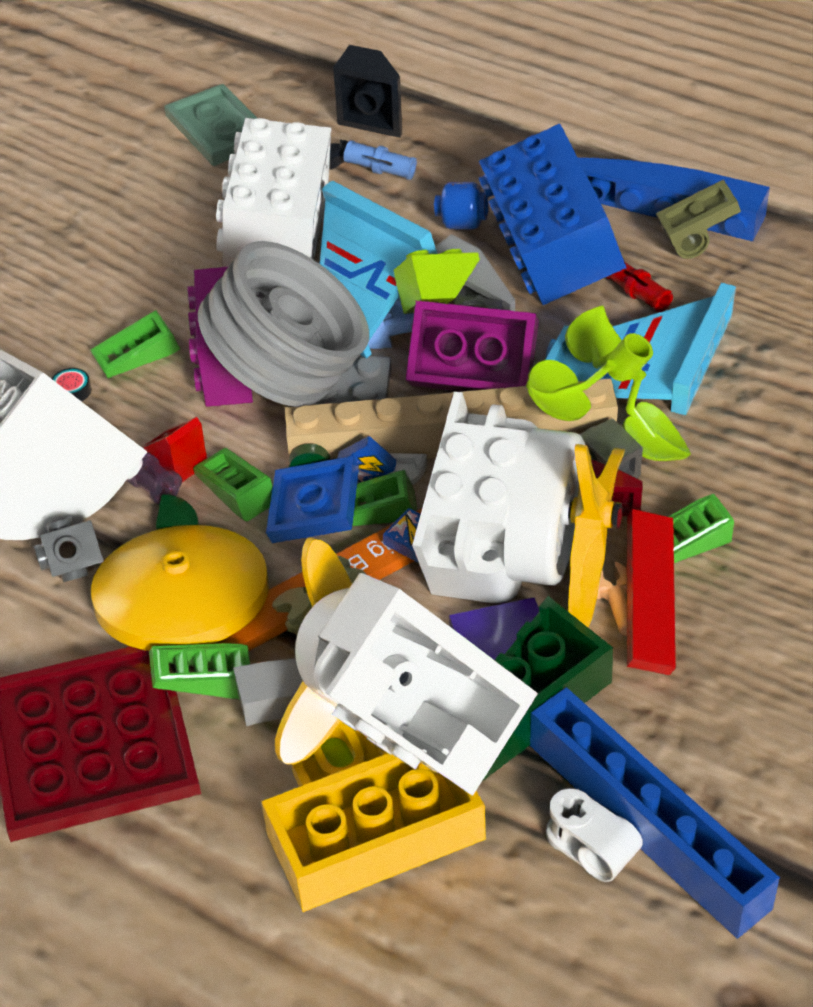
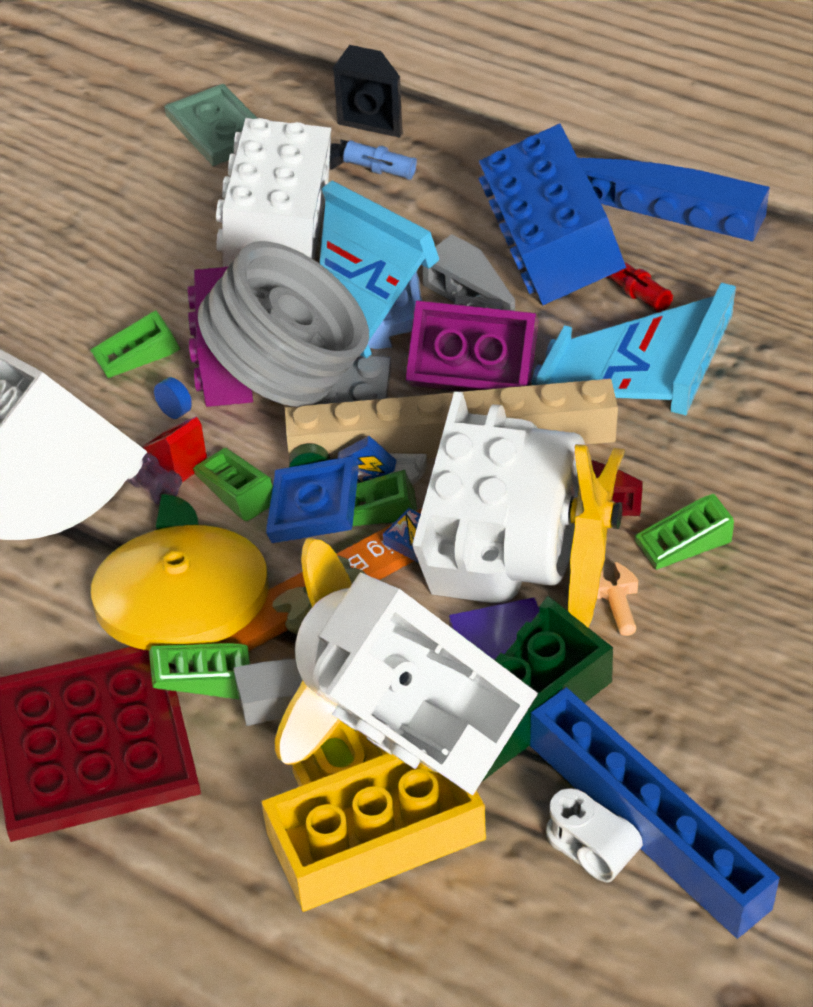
brick [34,517,104,582] -> none
tile [51,368,92,402] -> none
lime slope [393,249,480,314] -> none
blue head [434,182,489,230] -> none
lime plant [526,306,691,461] -> none
flat silver brick [579,418,643,478] -> none
red tile [627,509,676,675] -> none
olive plate [656,179,741,259] -> none
none -> blue tile [154,377,192,419]

